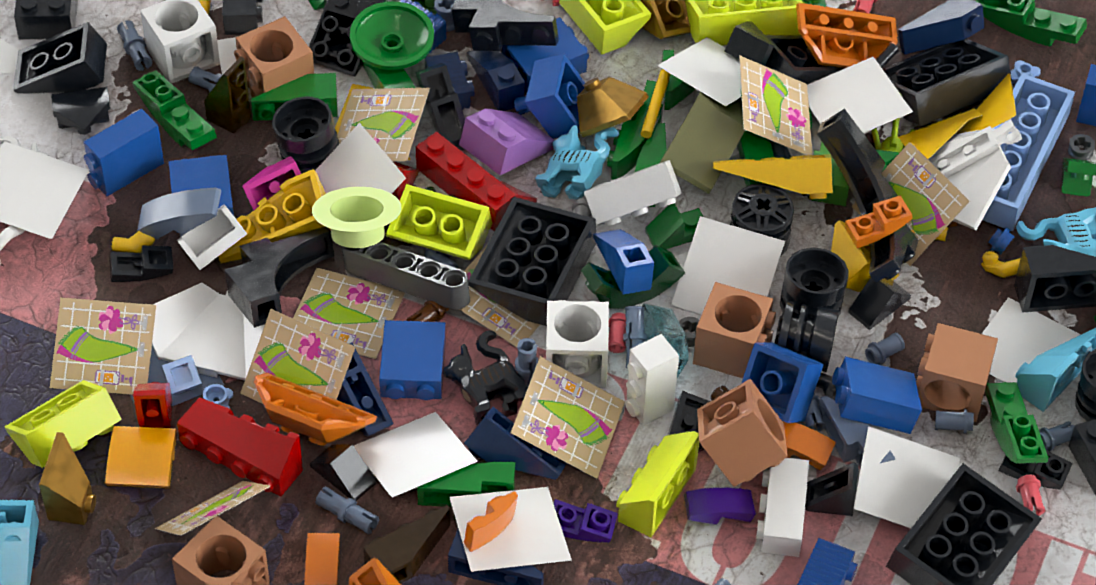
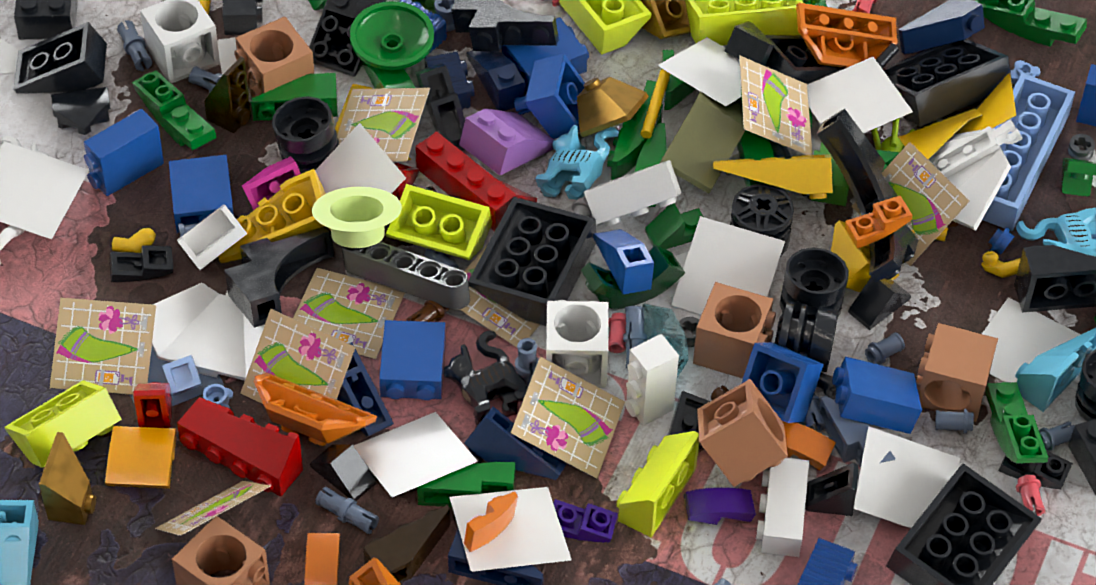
sand blue slope [137,188,221,239] -> none

